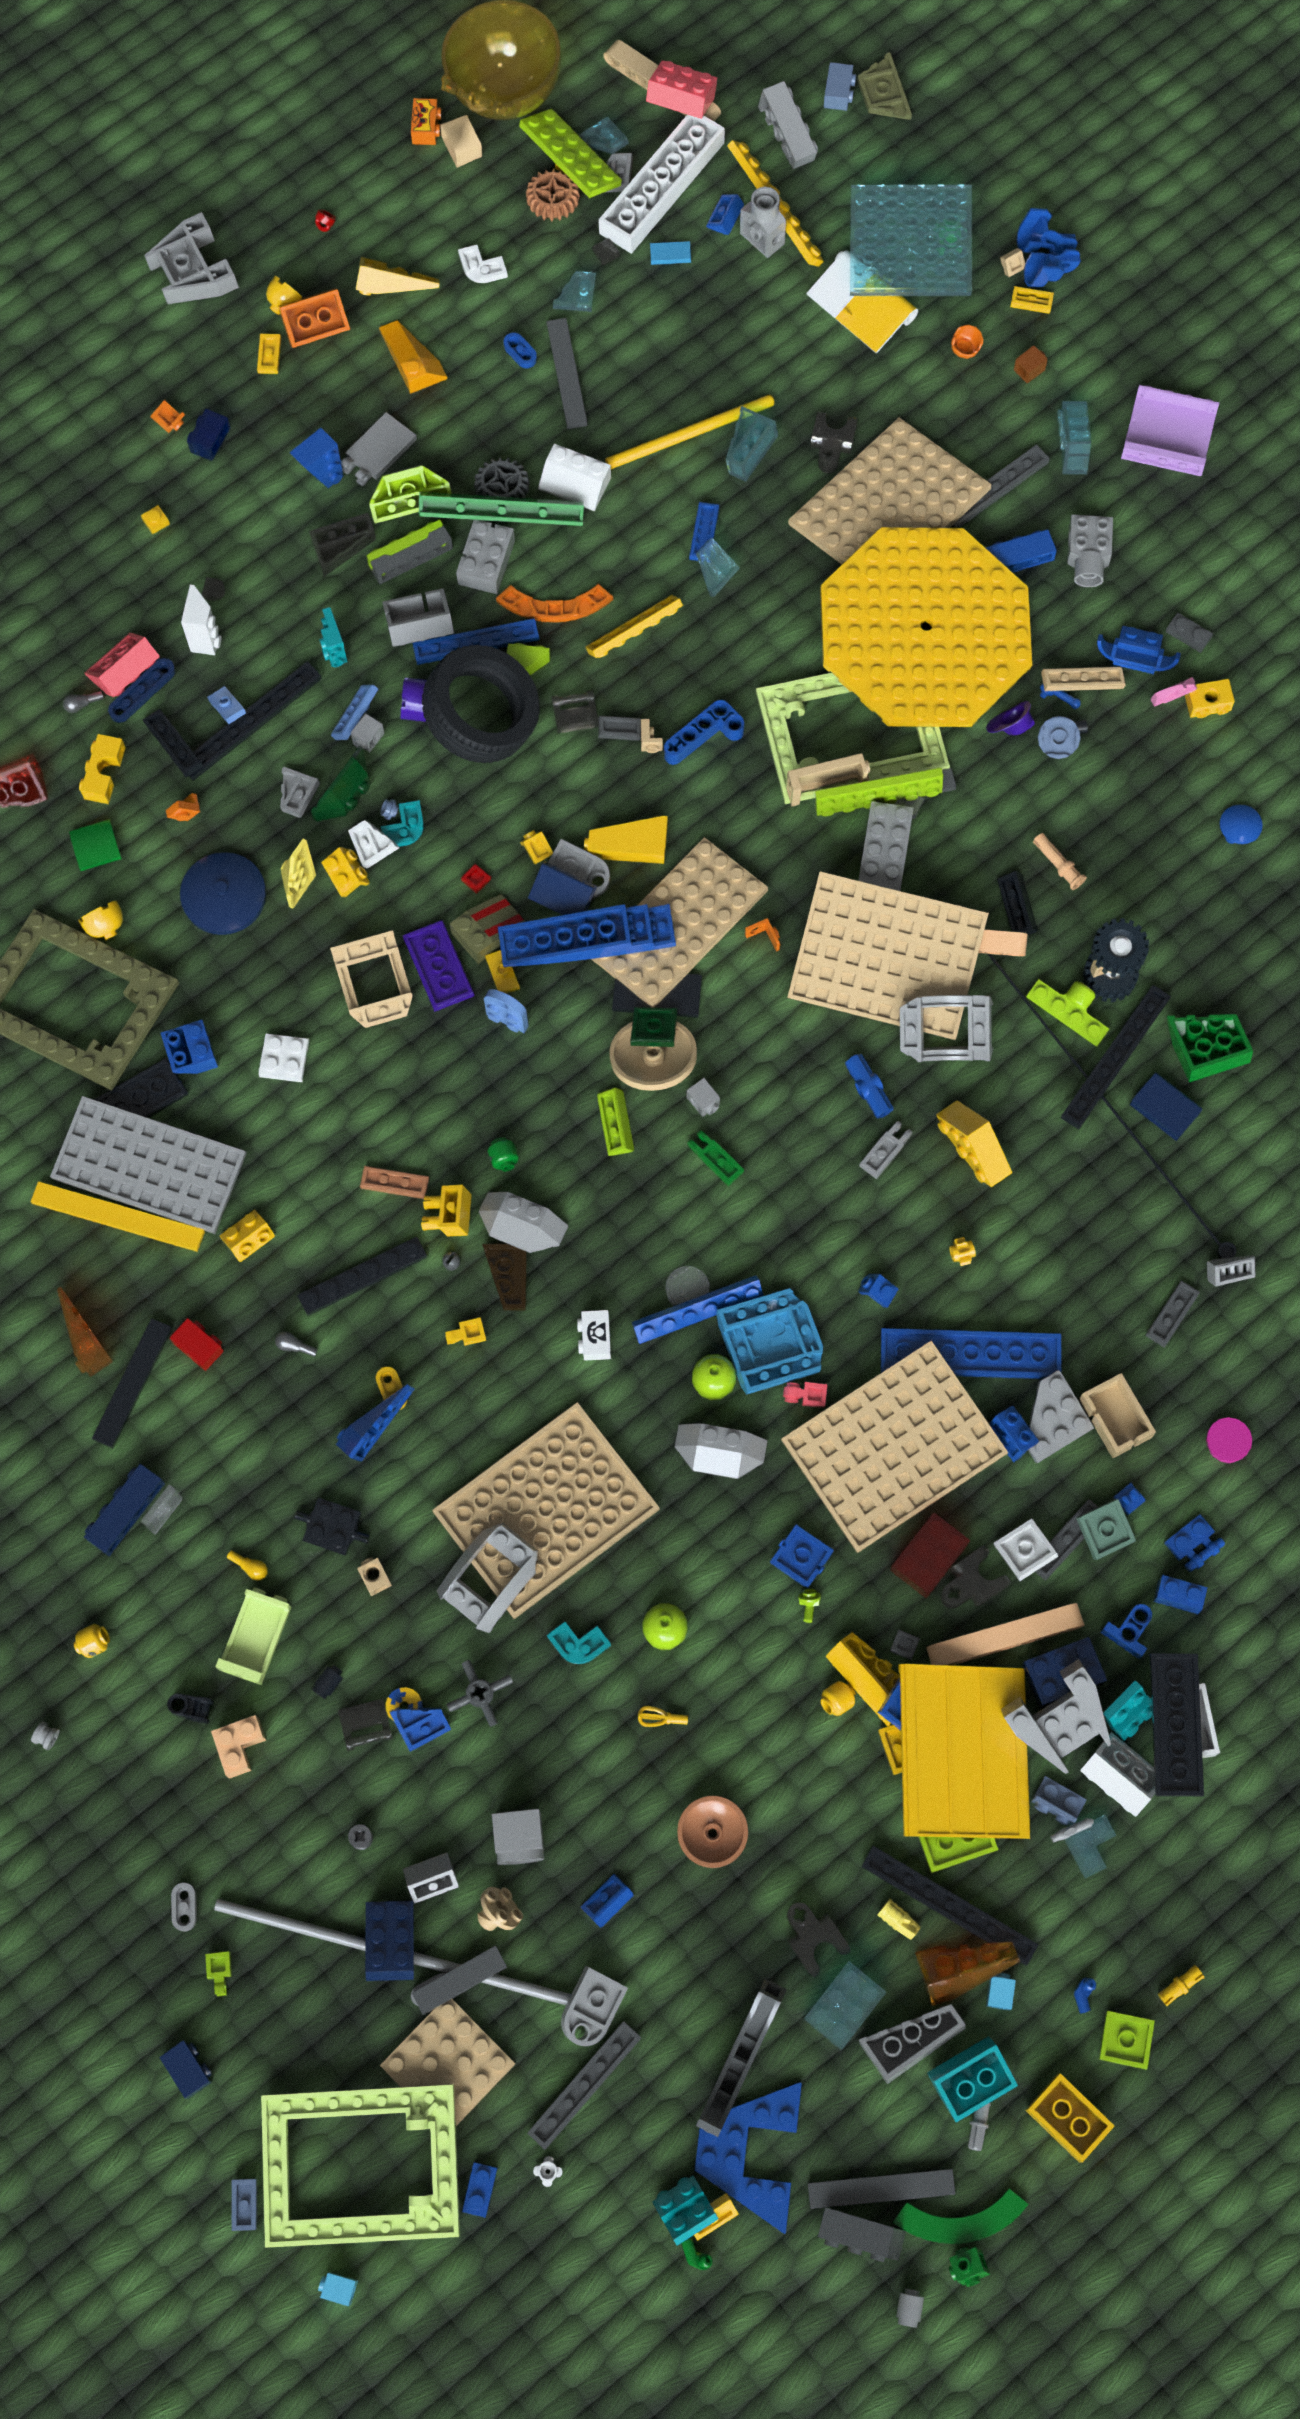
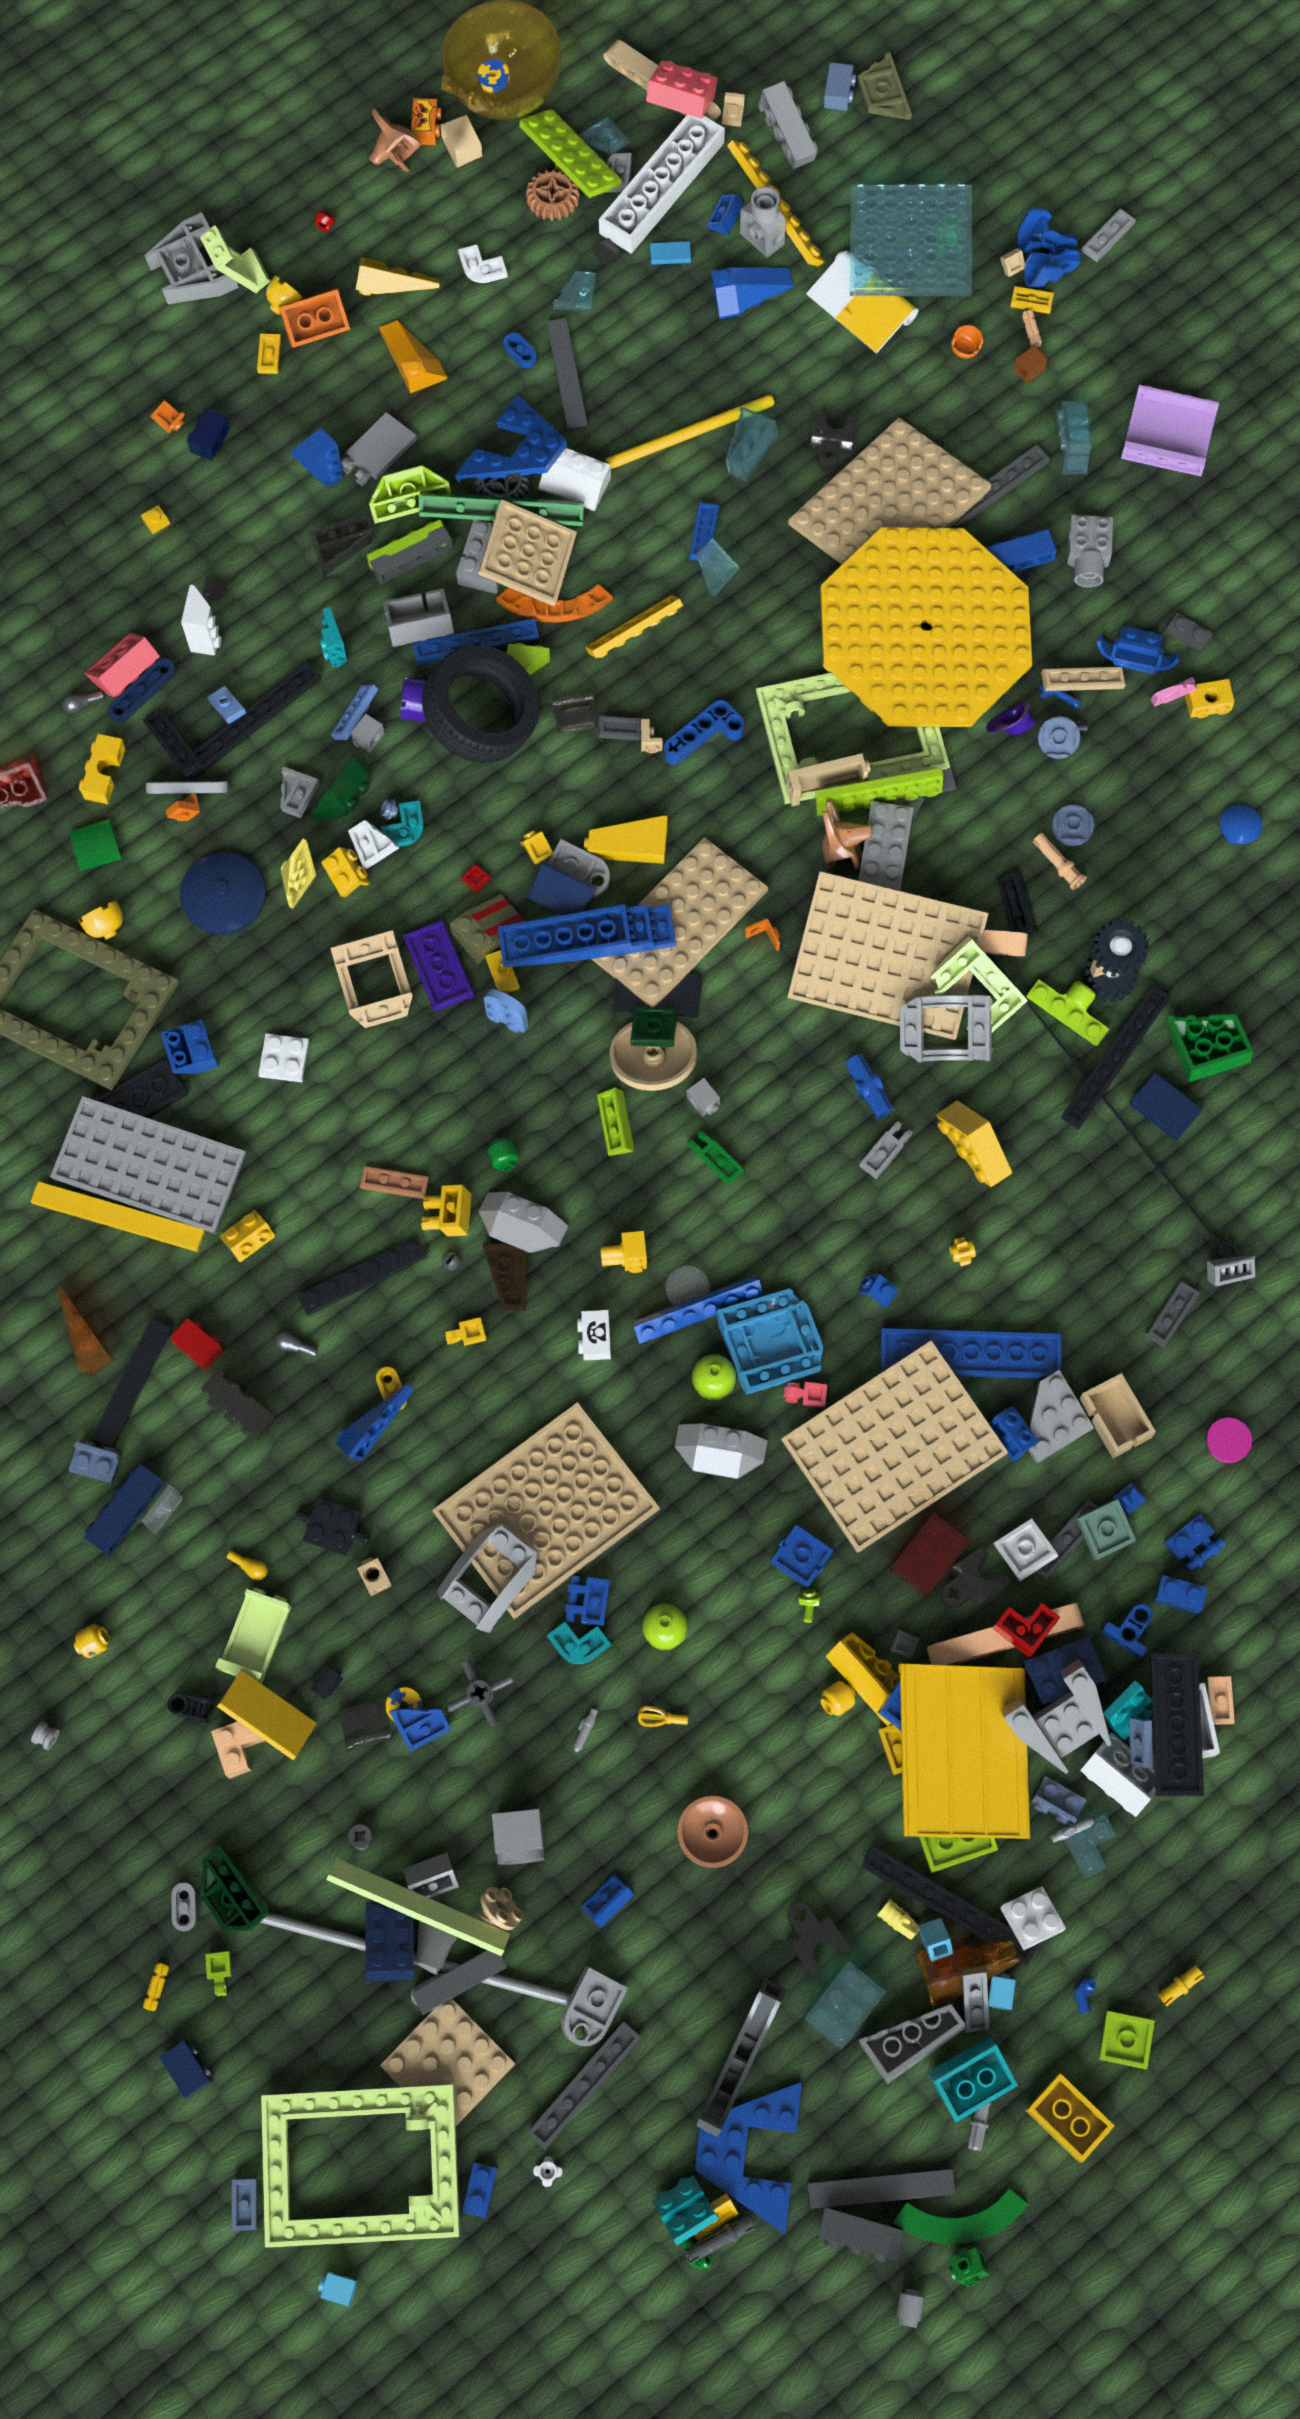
none -> sand blue bracket [68,1440,121,1484]
none -> yellow axle [143,1963,169,2011]
none -> light grey beam [146,781,228,794]
none -> yellowish green panel [200,226,271,293]
none -> dark green wedge [200,1845,269,1932]
none -> clear smoke wedge [201,1368,275,1441]
none -> yellow tile [217,1670,317,1760]
none -> yellowish green tile [327,1858,510,1956]
none -> nougat piece [369,109,422,172]
none -> light grey slope [416,1920,457,1975]
none -> blue wing [455,395,567,482]
none -> piece [477,59,510,92]
none -> tan plate [478,499,577,606]
none -> blue plate [564,1576,610,1627]
none -> light grey piece [573,1708,598,1752]
none -> yellow brick [600,1231,647,1273]
none -> dark grey pin [684,2215,755,2264]
none -> blue wedge [711,268,793,319]
none -> tan bracket [722,92,745,127]
none -> nougat piece [822,800,873,869]
none -> medium azure brick [919,1918,953,1962]
none -> yellowish green wedge [930,936,1028,1032]
none -> dark grey plate [961,1966,990,2033]
none -> red brick [993,1603,1061,1658]
none -> white plate [1000,1886,1066,1950]
none -> light nougat axle [1022,310,1042,347]
none -> sand blue tile [1051,804,1095,846]
none -> light grey tile [1082,208,1136,262]
none -> sand blue plate [1129,1717,1153,1768]
none -> light nougat plate [1206,1676,1235,1725]

